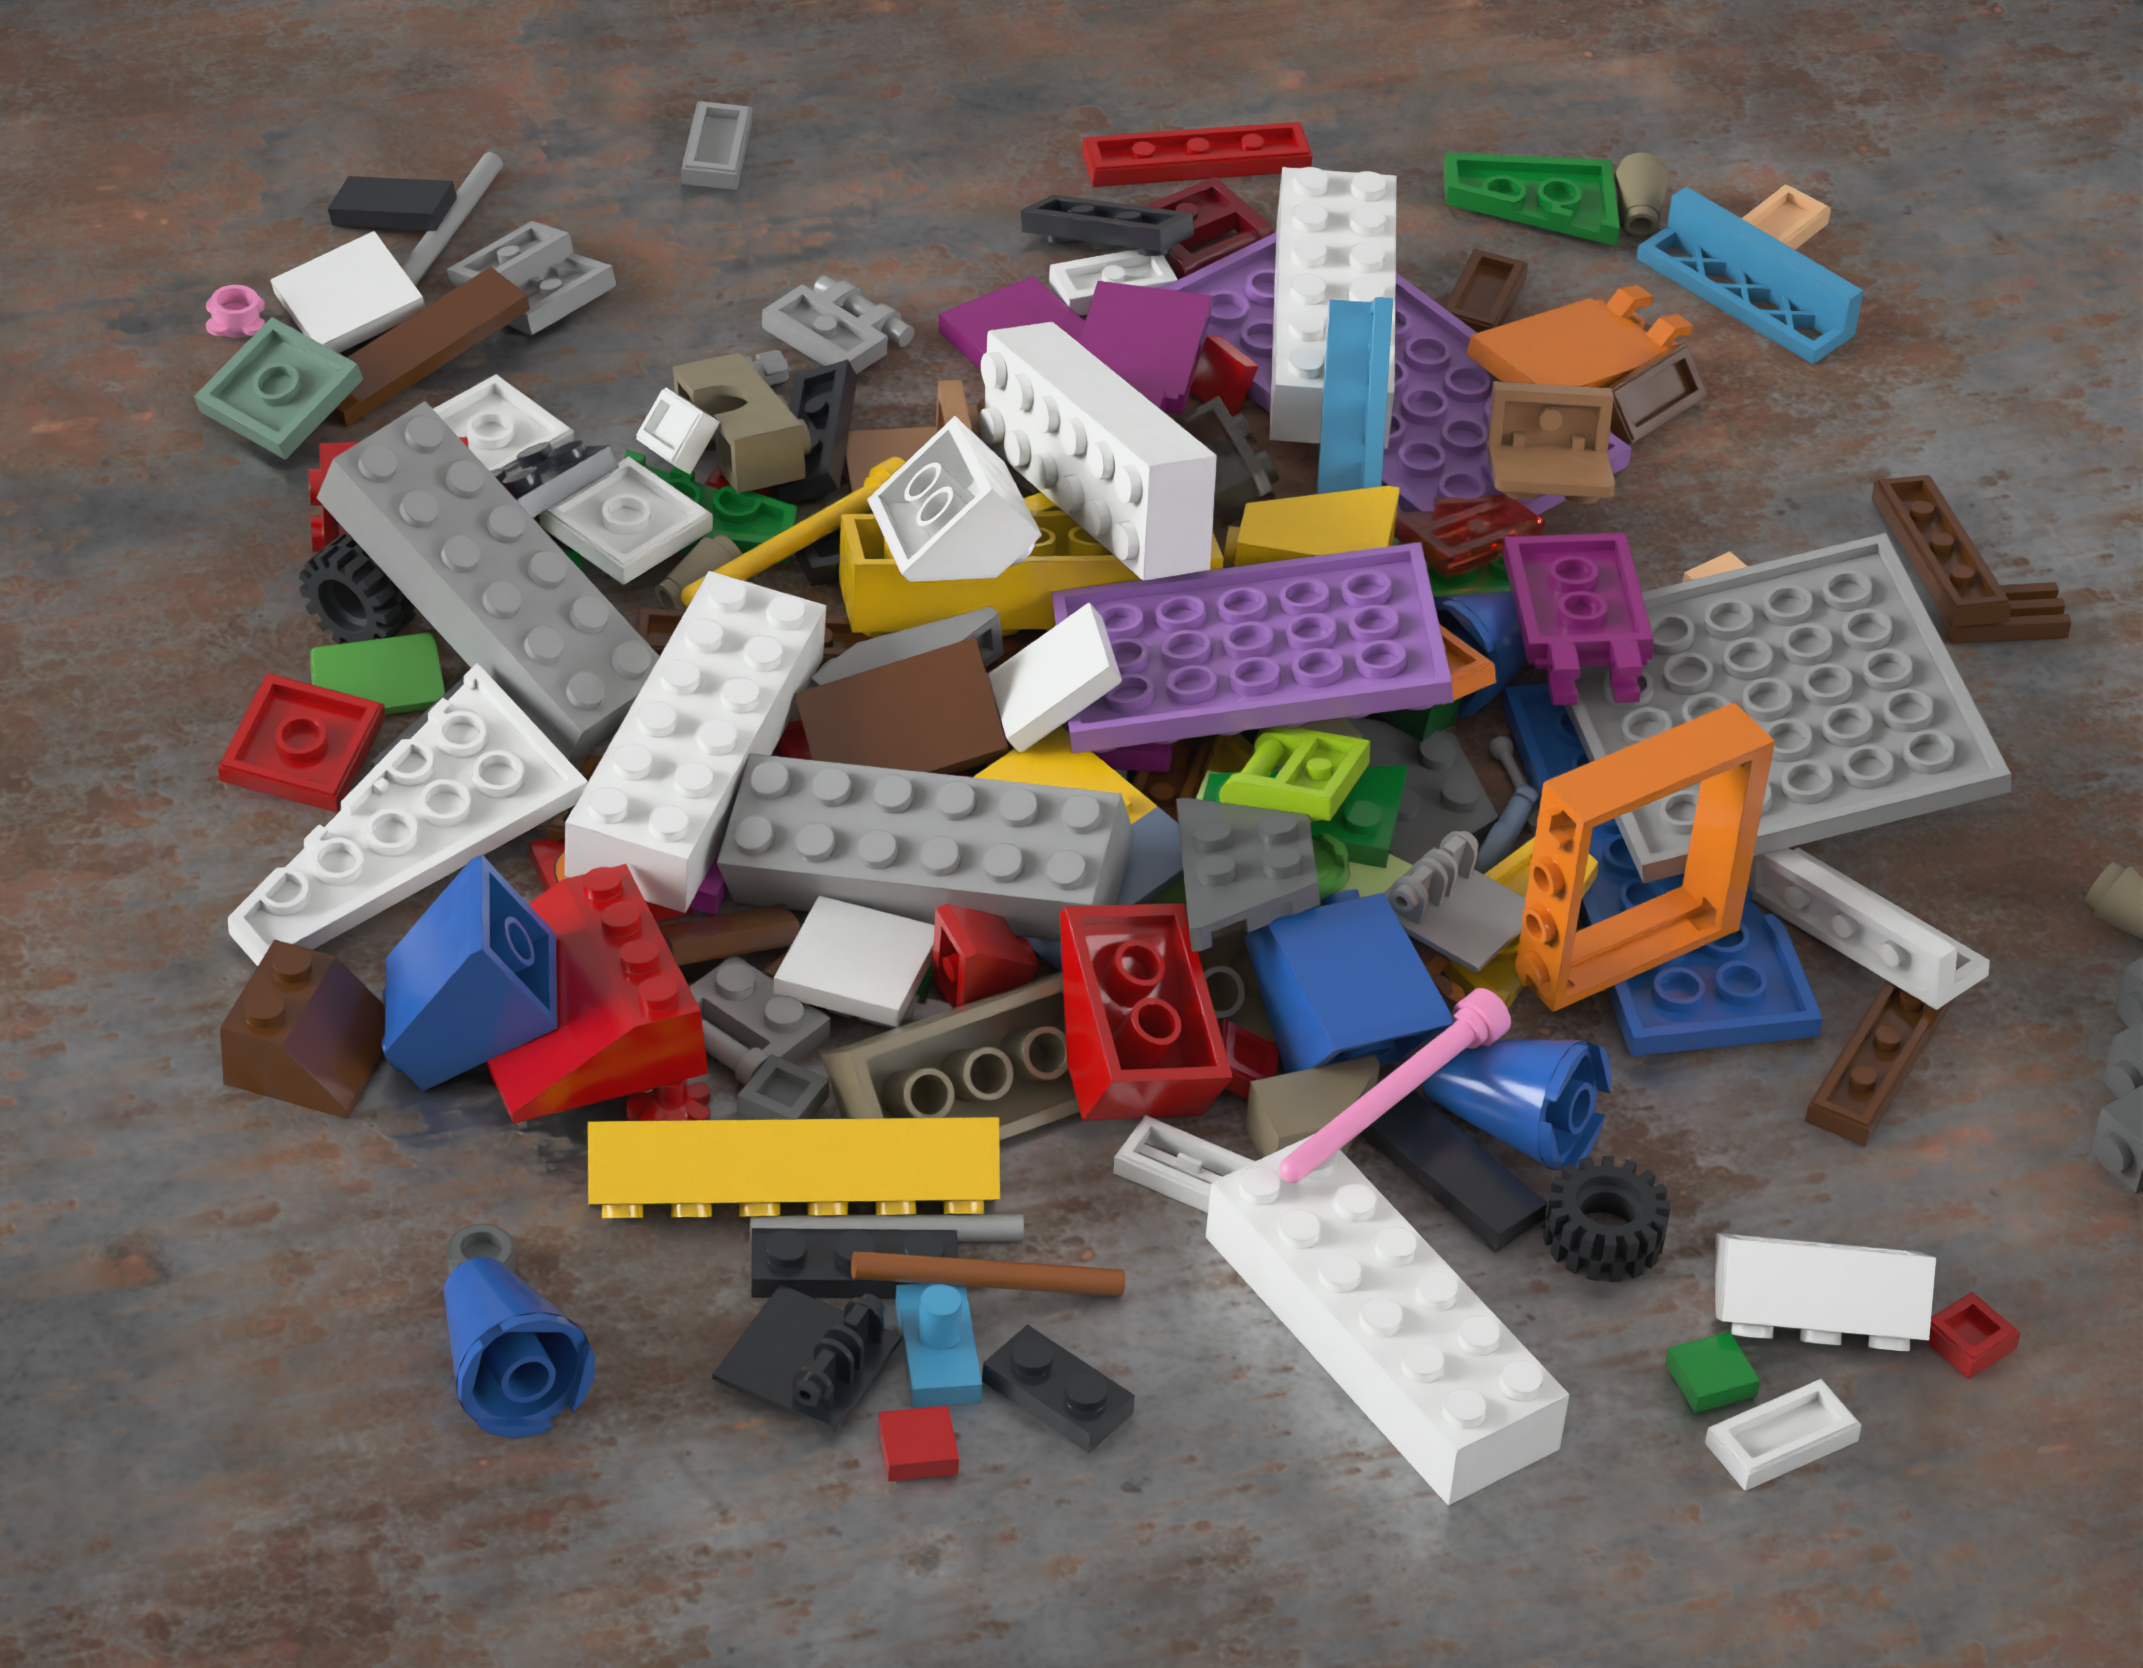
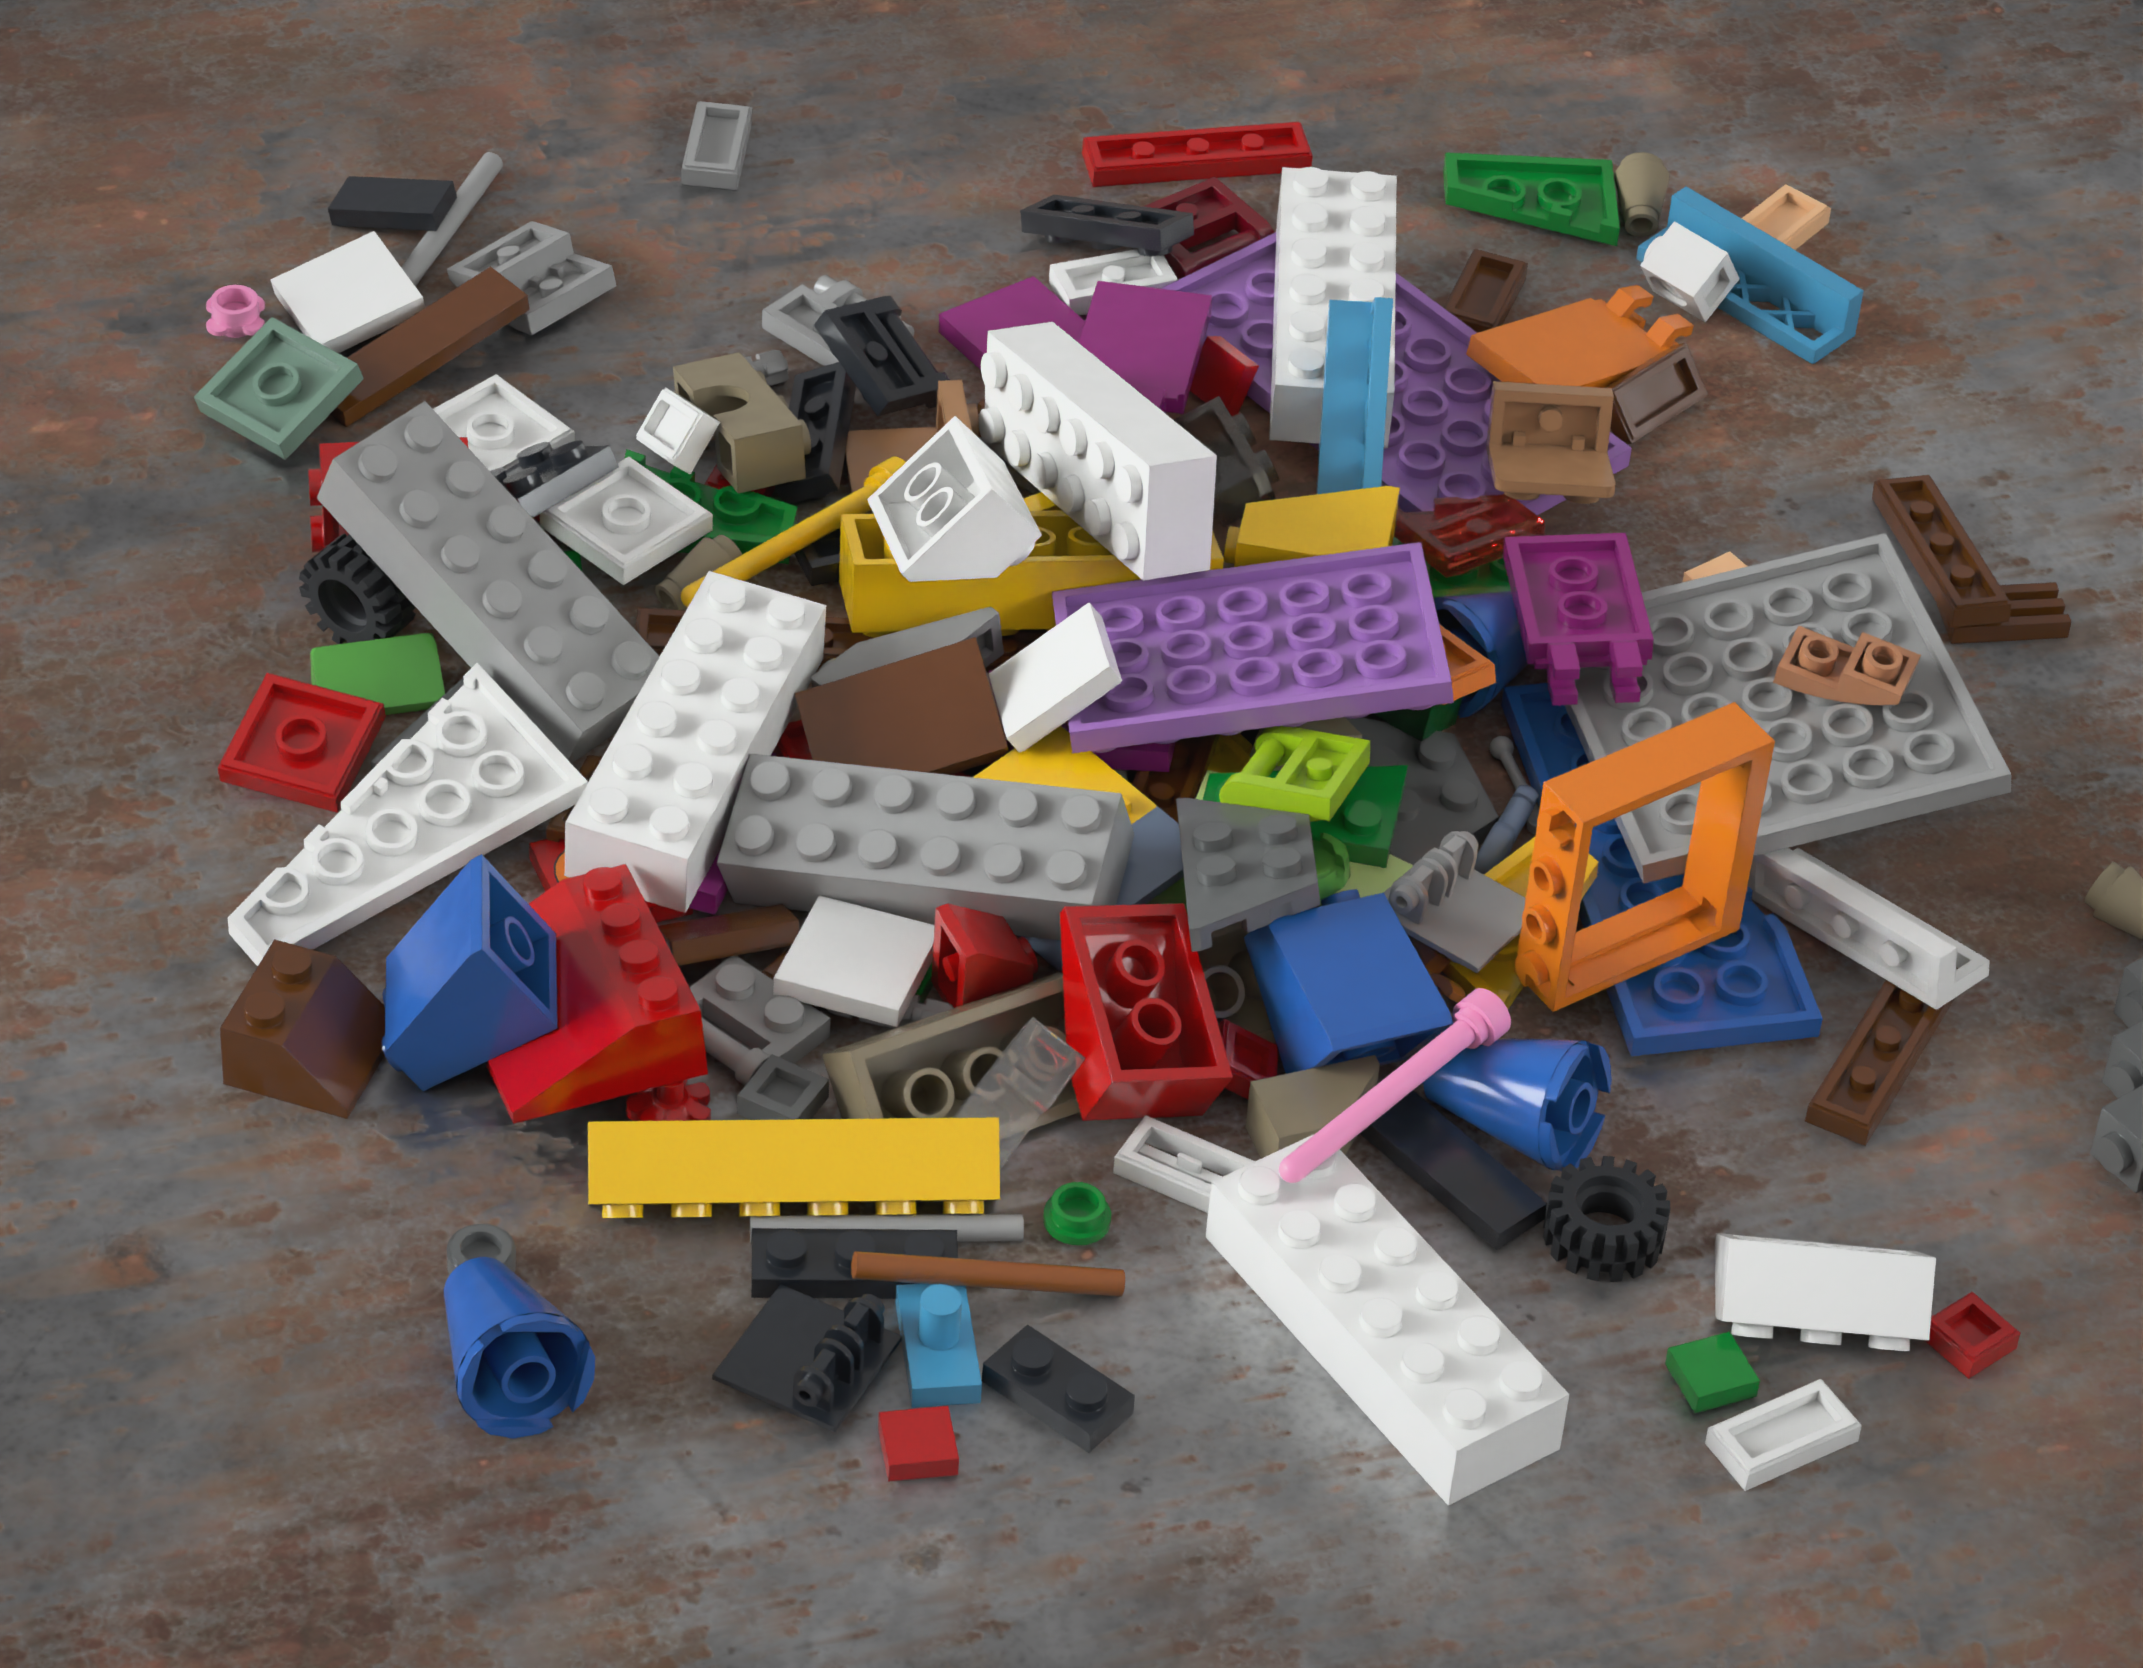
none -> black plate [814,295,950,416]
none -> clear slope [953,1017,1085,1168]
none -> green plate [1043,1182,1112,1246]
none -> white brick [1640,221,1740,323]
none -> nougat slope [1773,625,1921,705]

